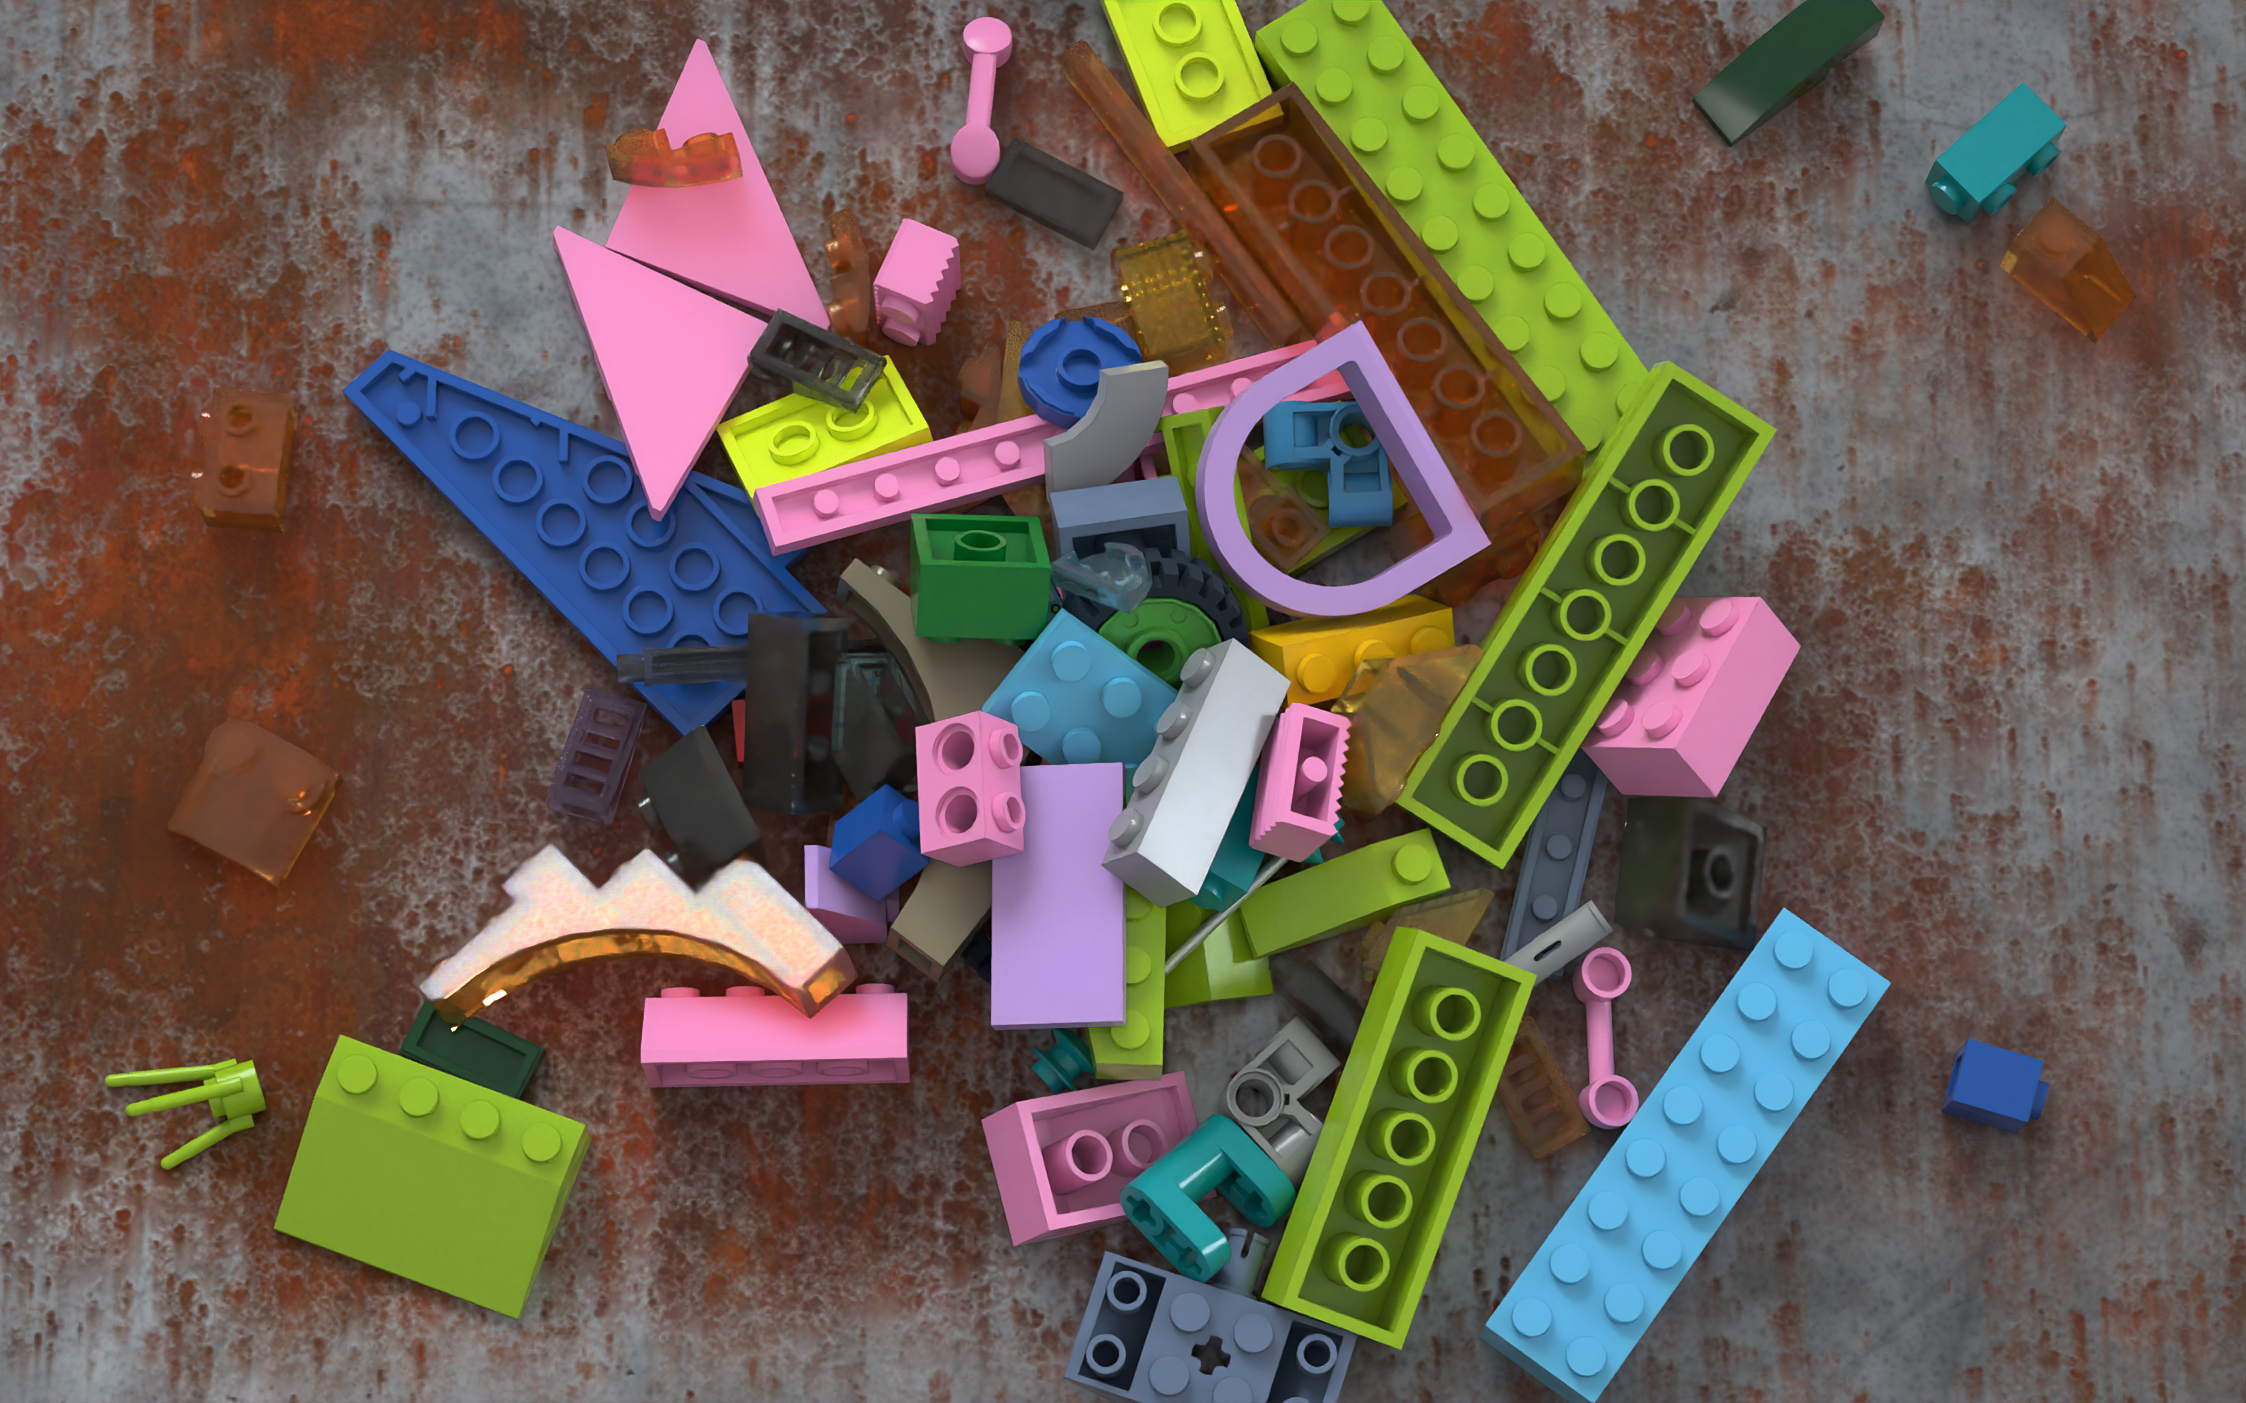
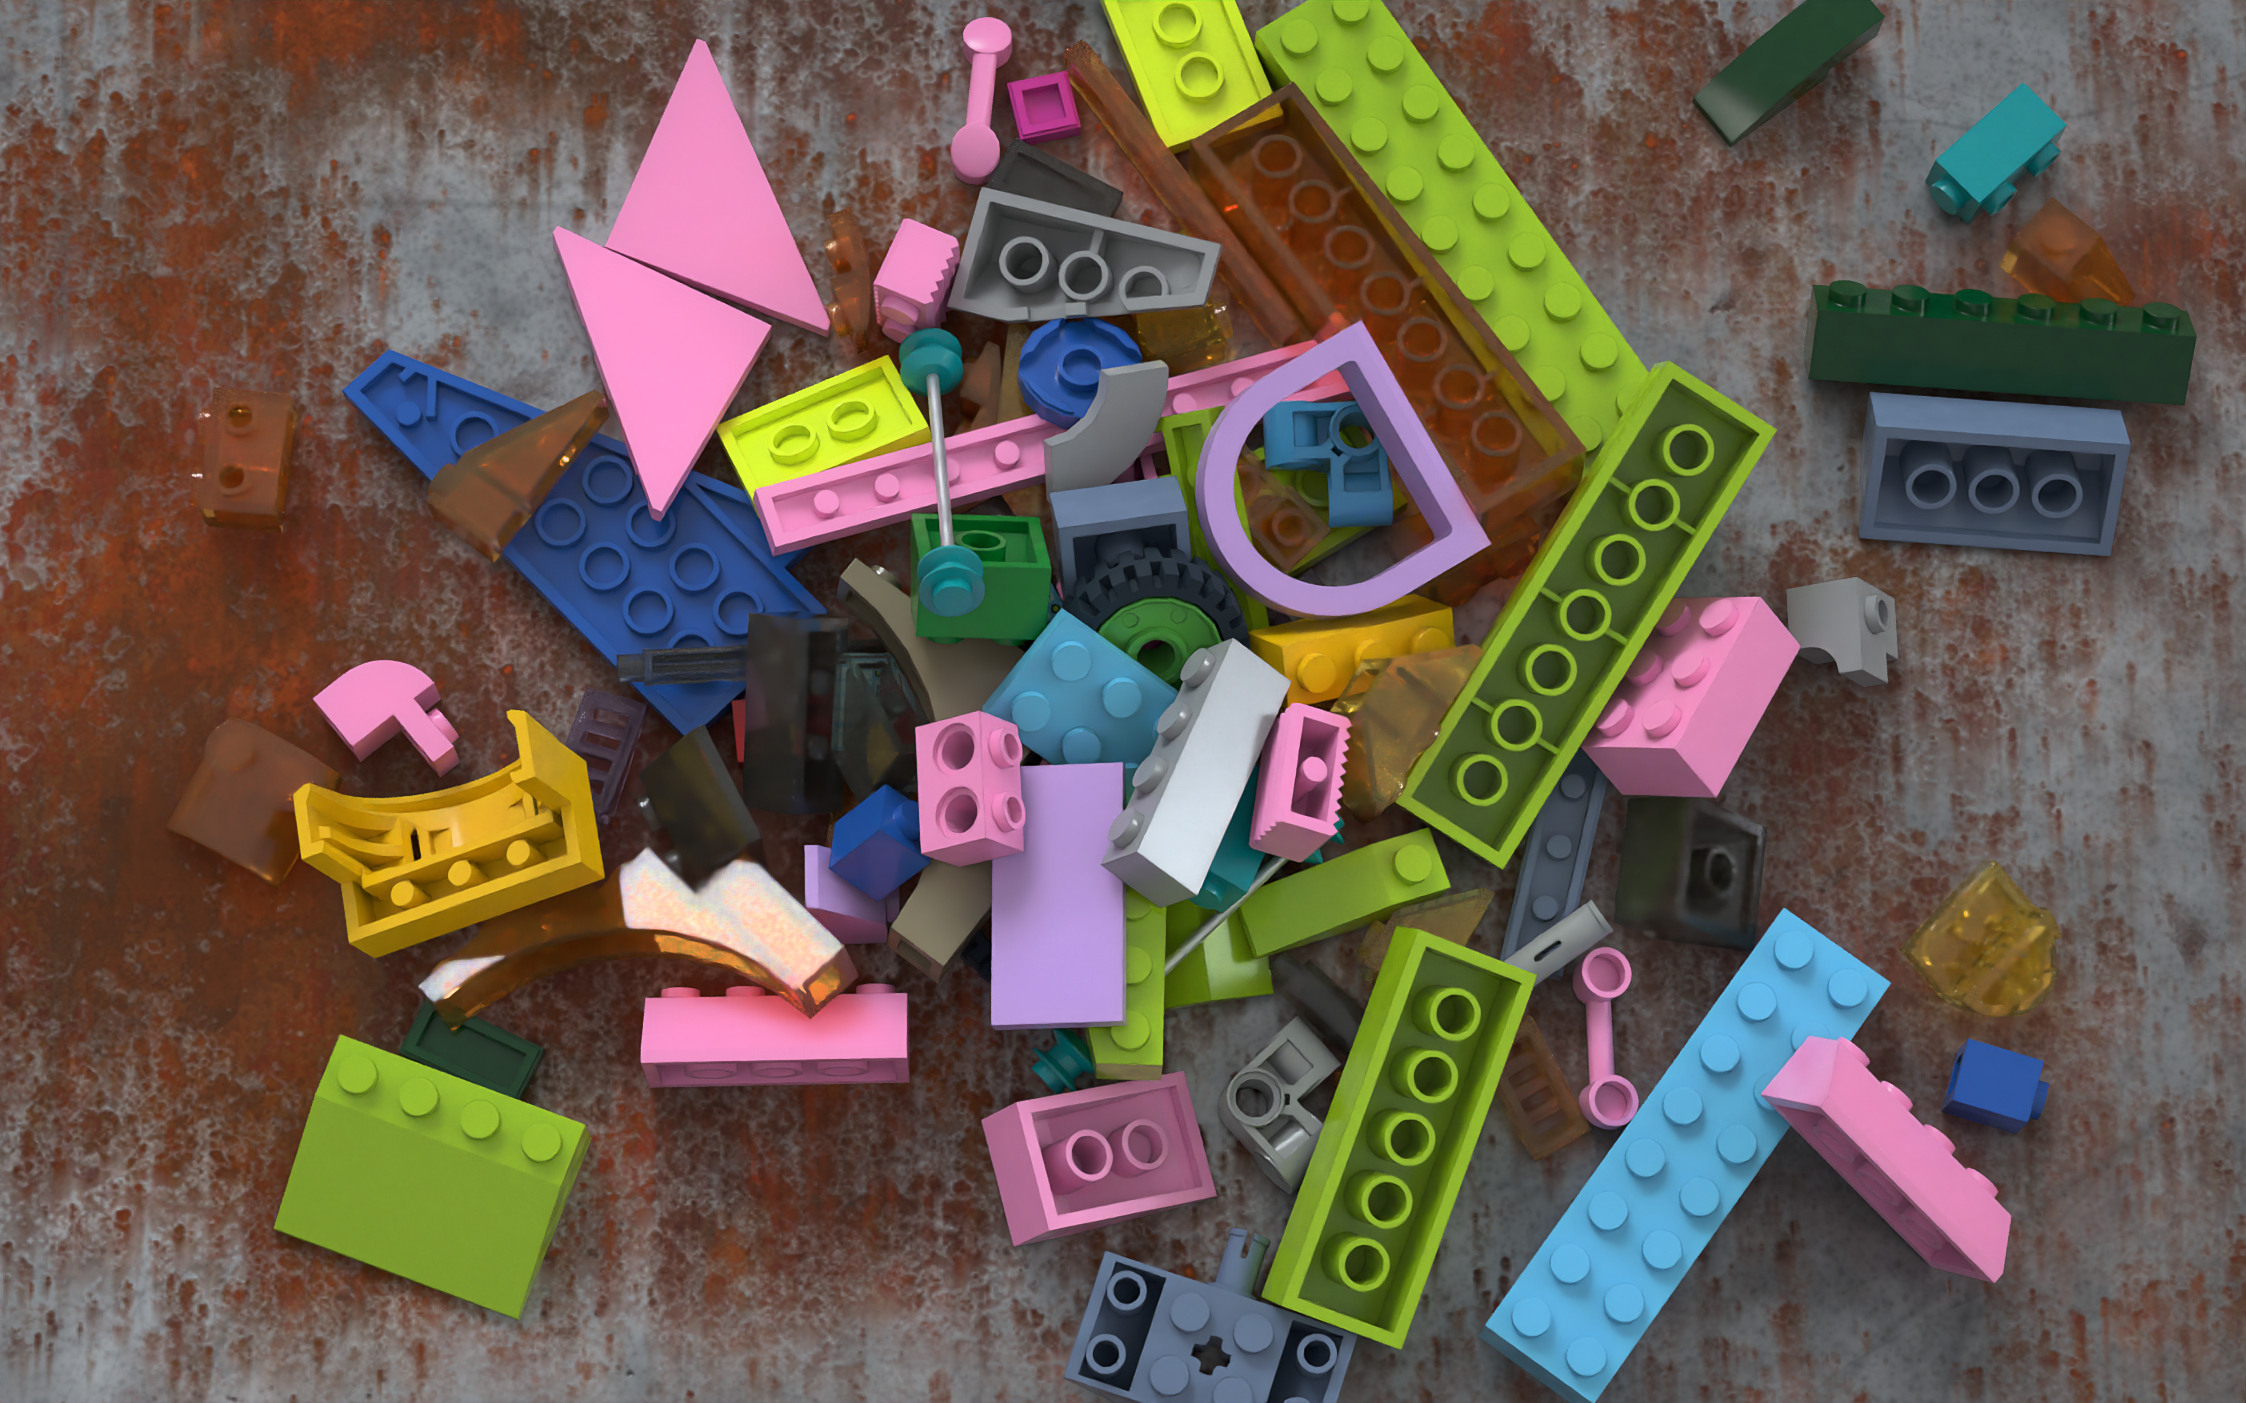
lime plant [105,1058,267,1170] -> none
clear orange slope [604,128,743,188] -> none
clear smoke slope [747,308,887,414] -> none
clear light blue tile [1051,542,1152,614] -> none
teal connector [1119,1114,1296,1283] -> none
none -> yellow piece [293,710,605,959]
none -> bright pink brick [313,660,460,778]
none -> clear orange slope [426,389,610,563]
none -> teal axle [899,328,985,617]
none -> light grey wedge [947,187,1223,324]
none -> dark pink tile [1007,71,1081,147]
none -> bright pink slope [1760,1036,2011,1283]
none -> light grey brick [1786,577,1898,687]
none -> dark green brick [1803,280,2197,405]
none -> sand blue slope [1858,392,2131,556]
none -> clear yellow slope [1899,859,2061,1017]

